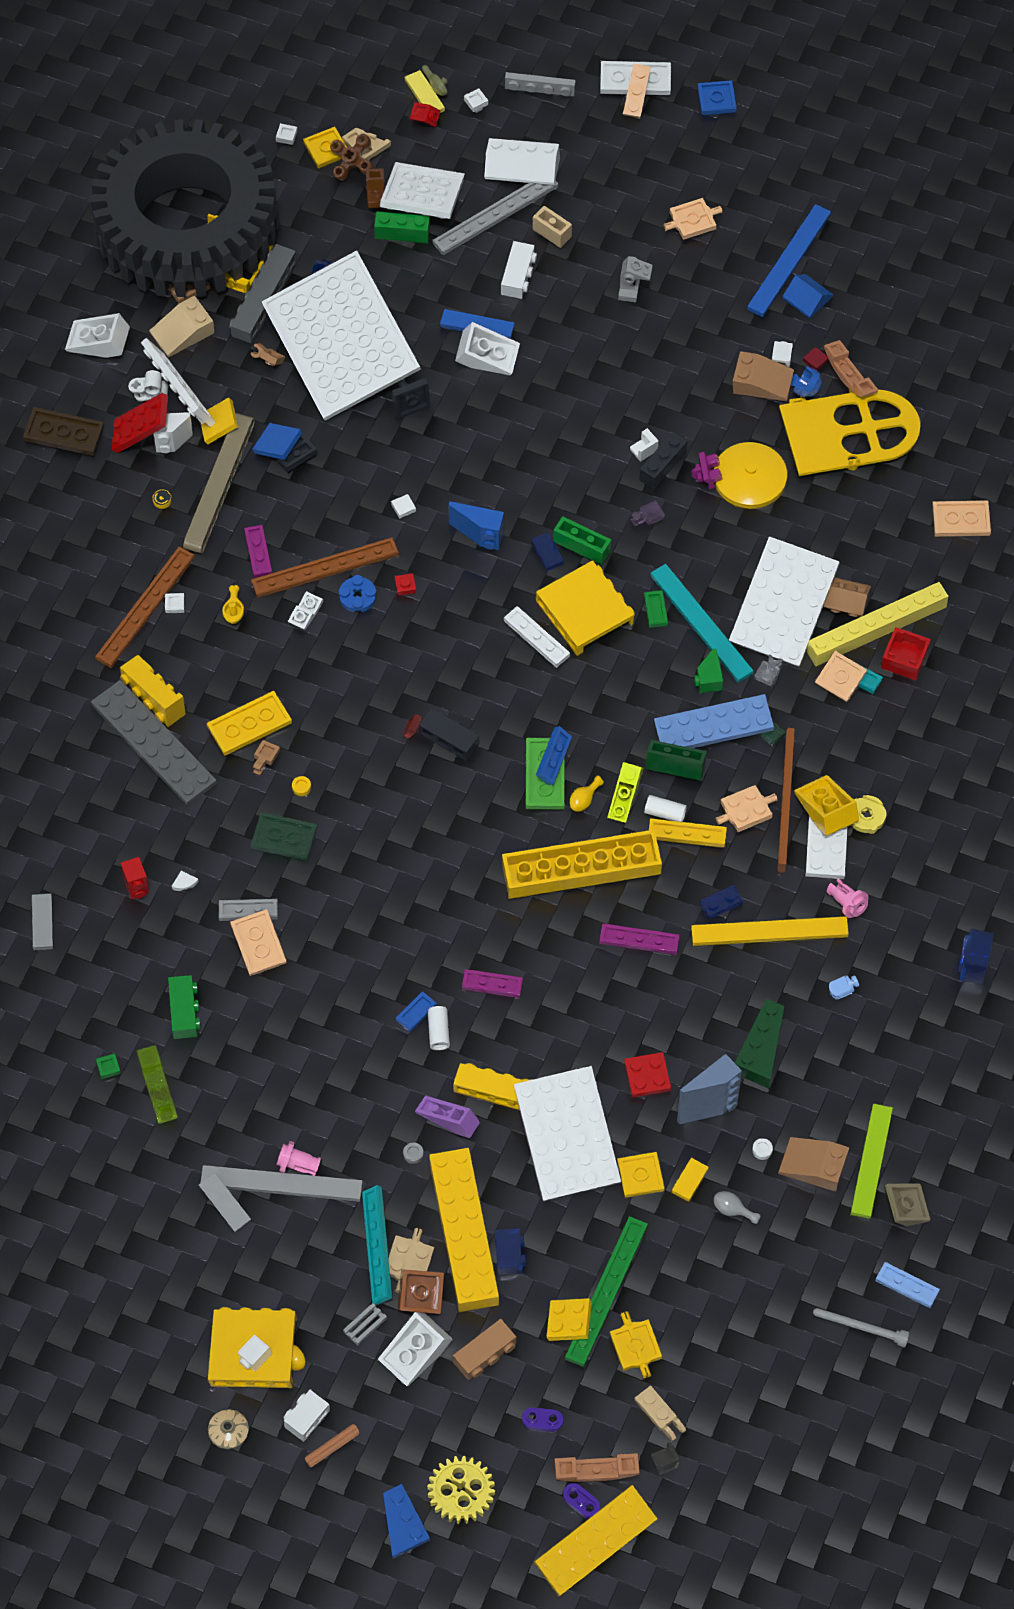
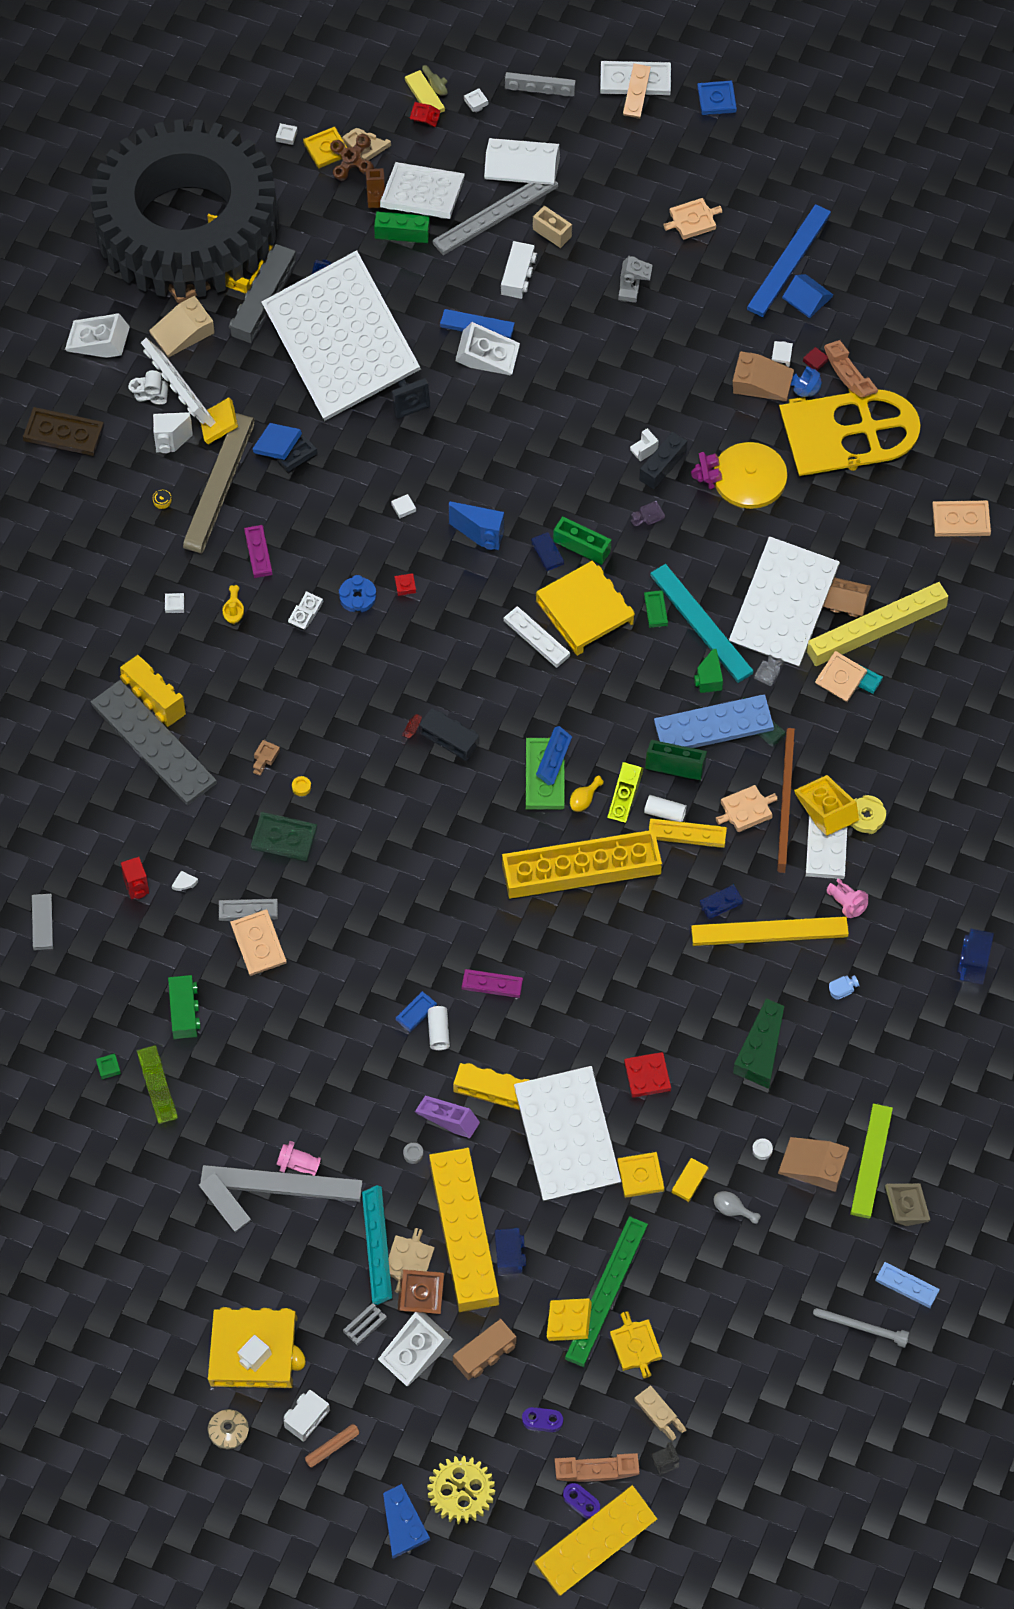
dark orange tile [95,547,195,668] -> none
red plate [112,393,168,453] -> none
yellow plate [207,691,292,756] -> none
medium nougat plate [251,343,285,366] -> none
dark orange tile [251,537,399,598] -> none
magenta tile [599,923,679,955] -> none
sand blue slope [677,1054,742,1124] -> none
red container [881,627,931,680] -> none

